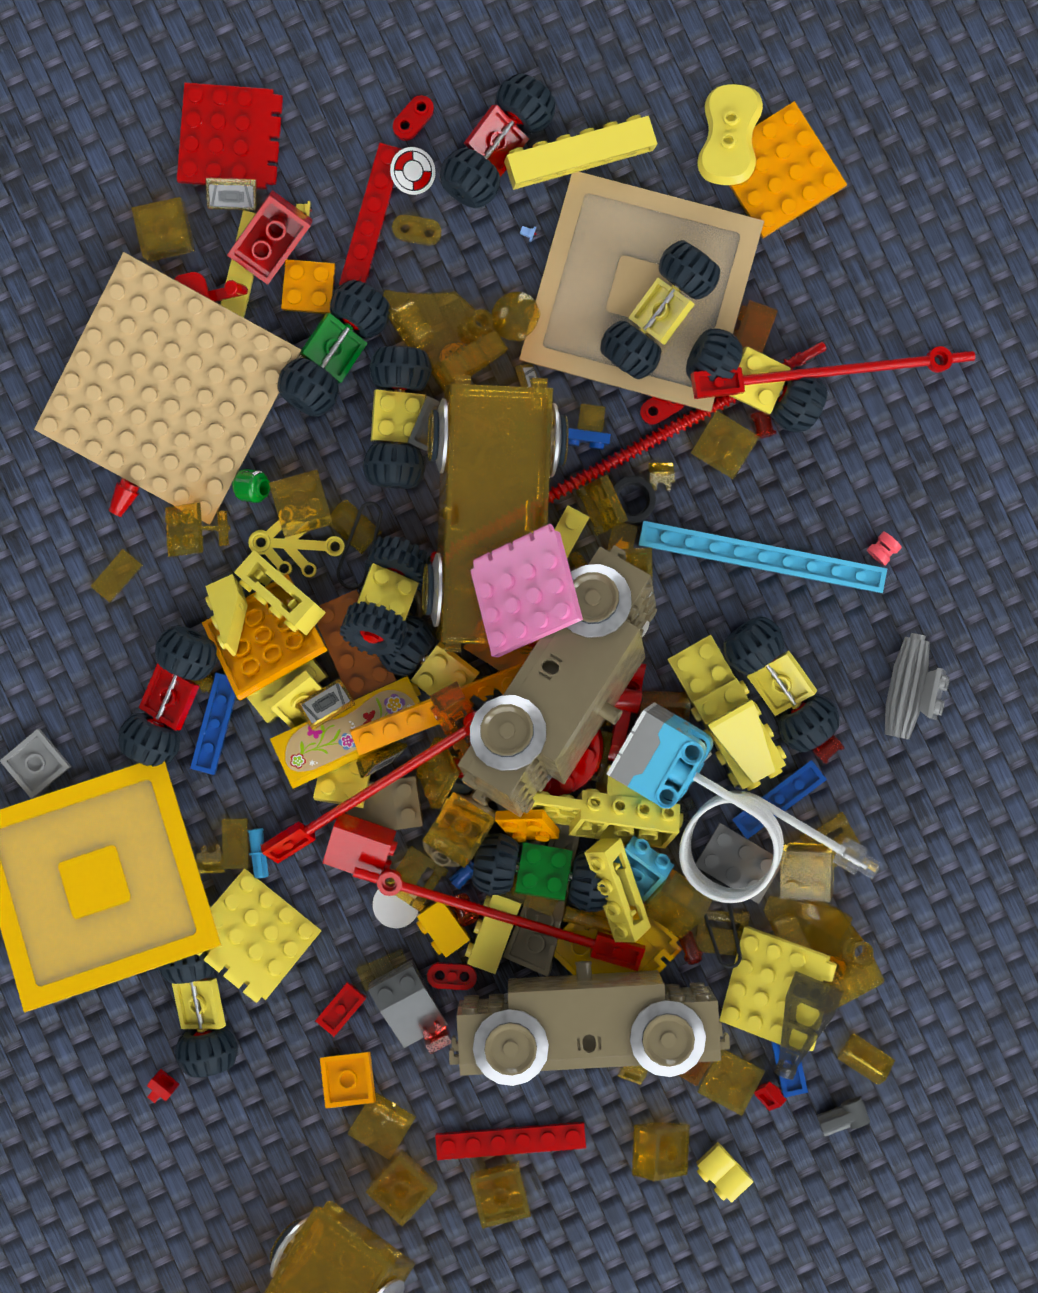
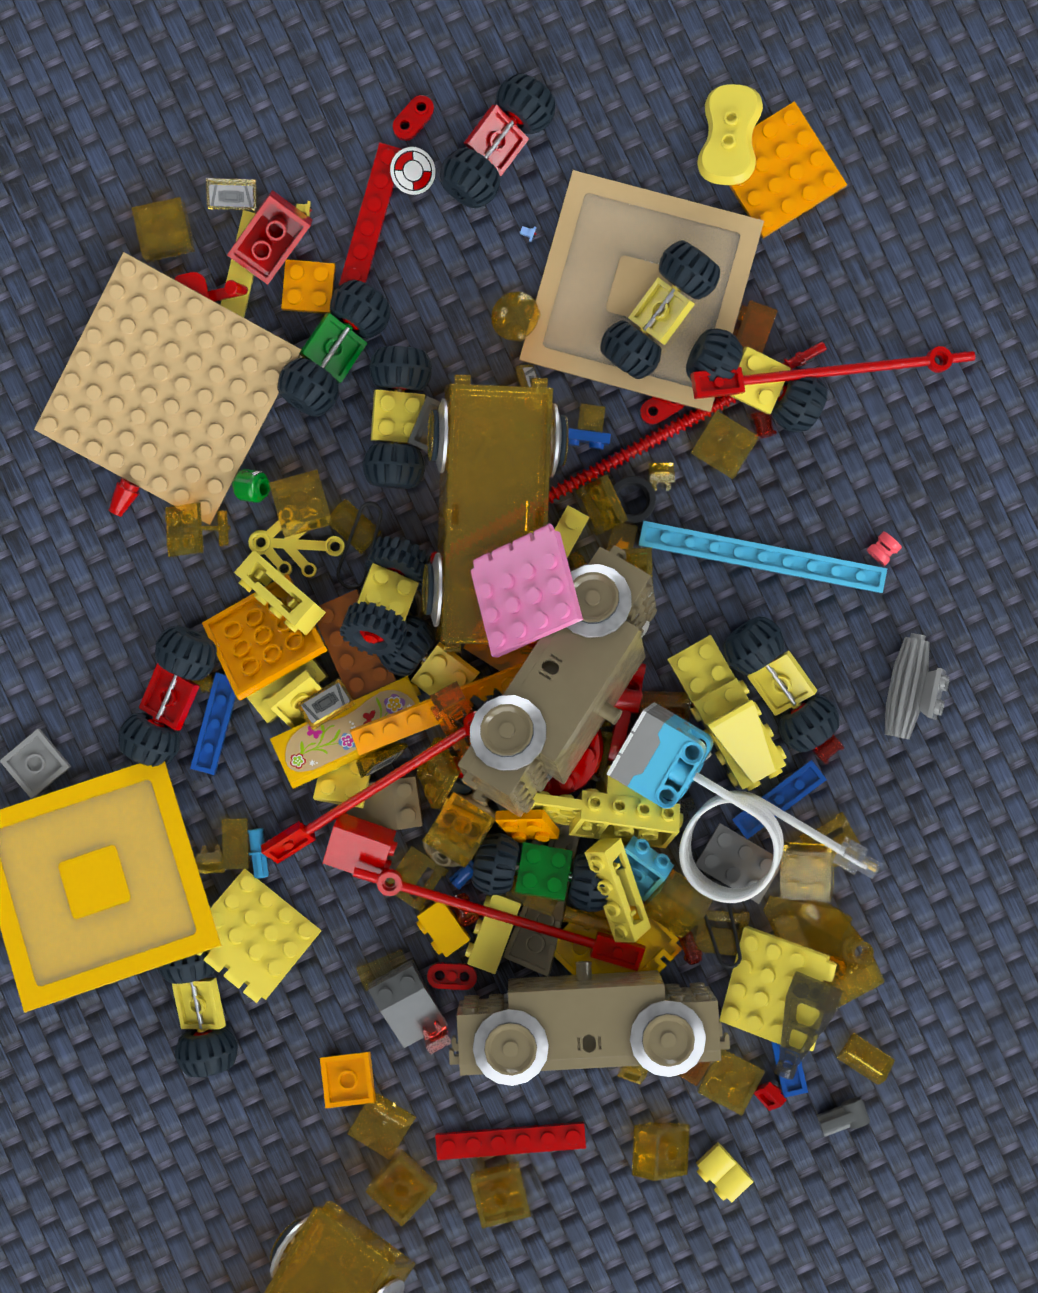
clear yellow tile [91,549,143,603] -> none
red tile [147,1069,180,1103] -> none
red hinge [177,82,283,190] -> none
light yellow slope [205,574,248,656] -> none
red plate [315,982,367,1037] -> none
white sticker [373,881,420,928] -> none
clear yellow panel [383,290,508,392] -> none
clear yellow plate [392,215,442,246] -> none
light yellow brick [504,115,657,190] -> none

